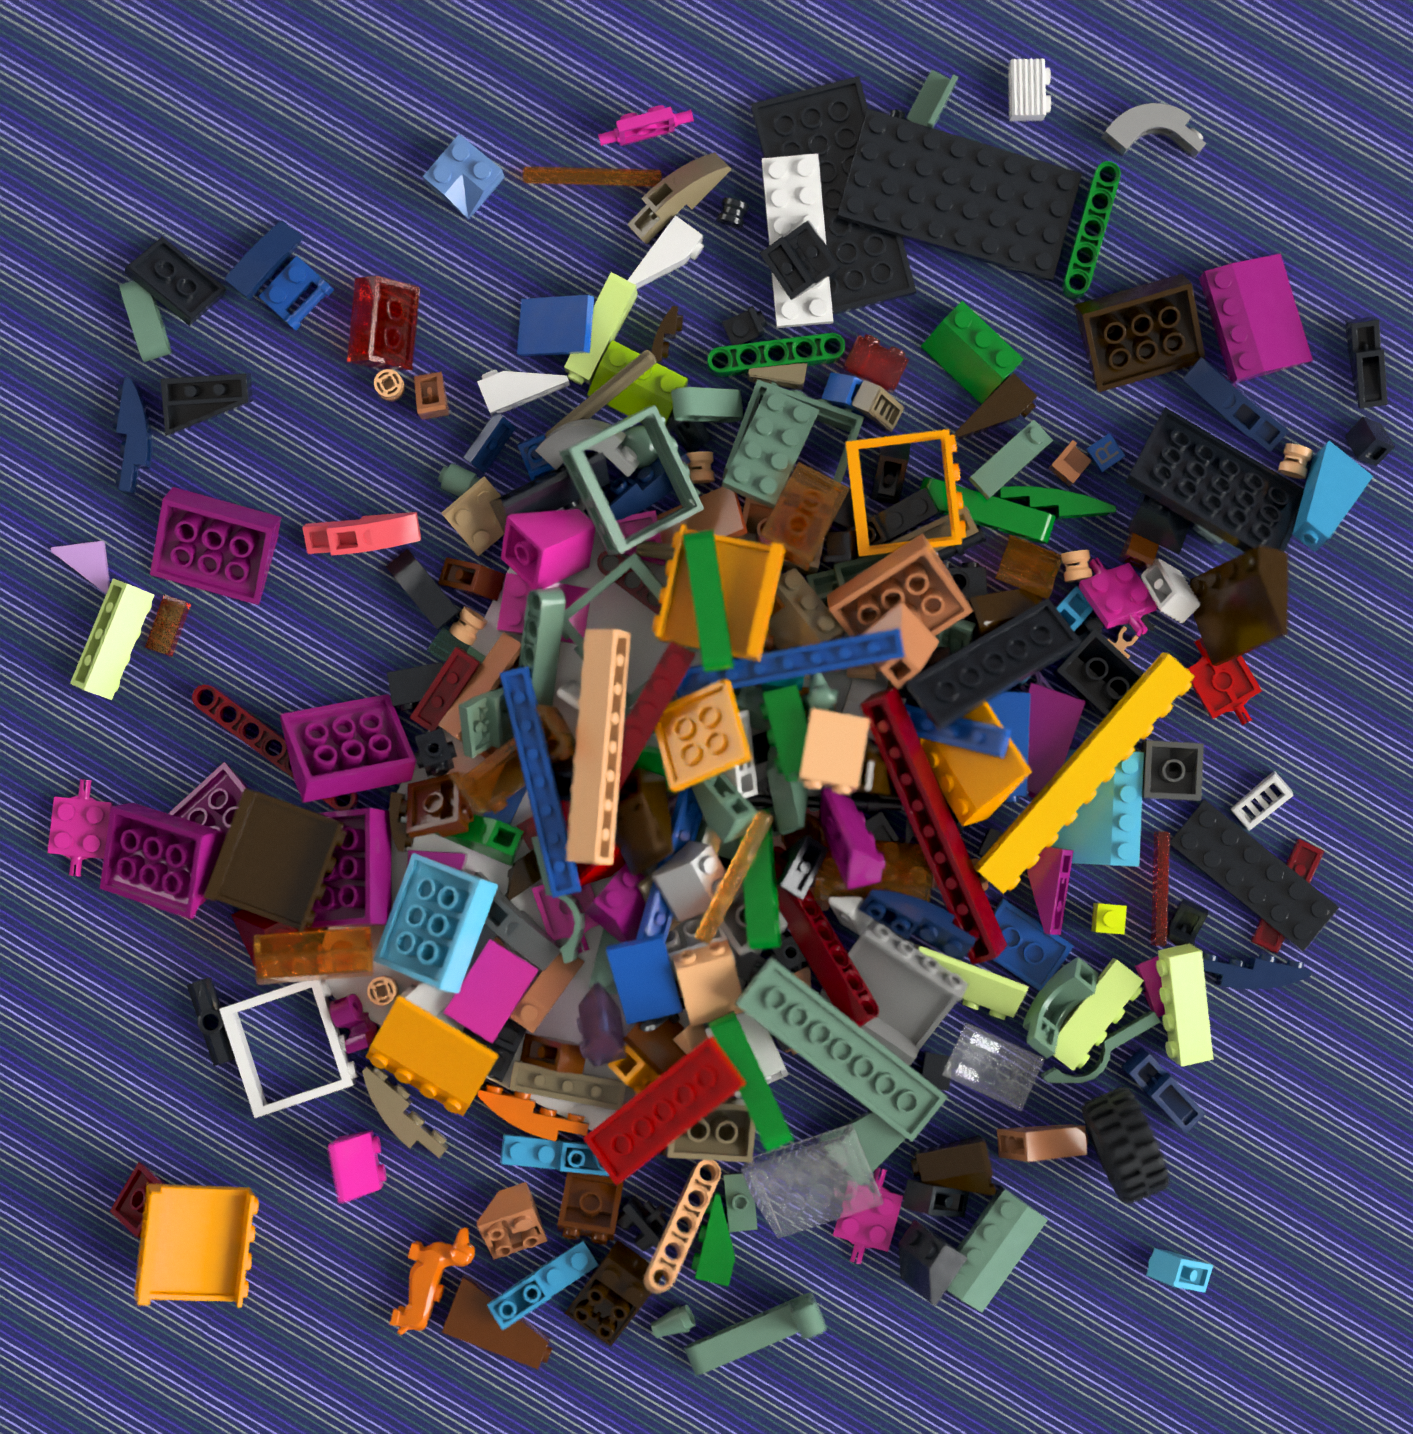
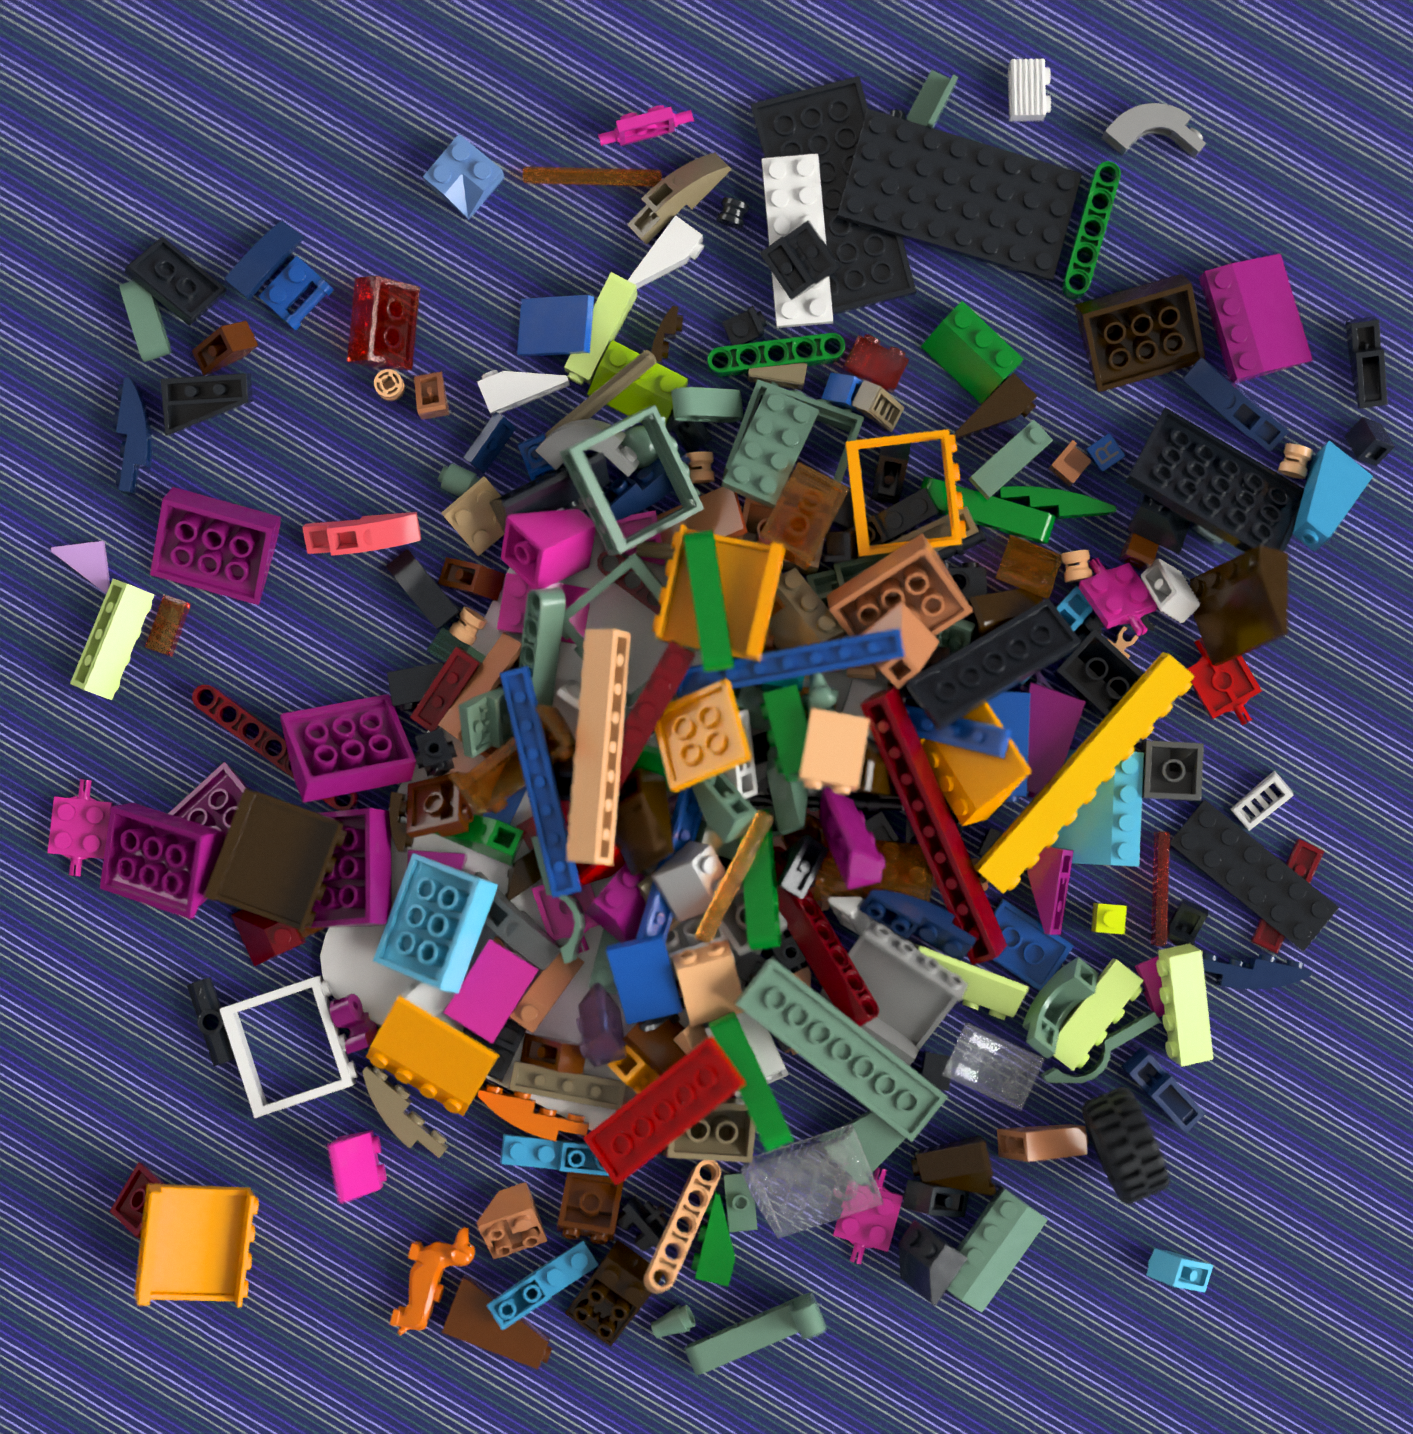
clear orange slope [254,927,374,985] -> none
light nougat wheel [367,976,399,1006] -> none
none -> reddish brown slope [192,320,259,376]

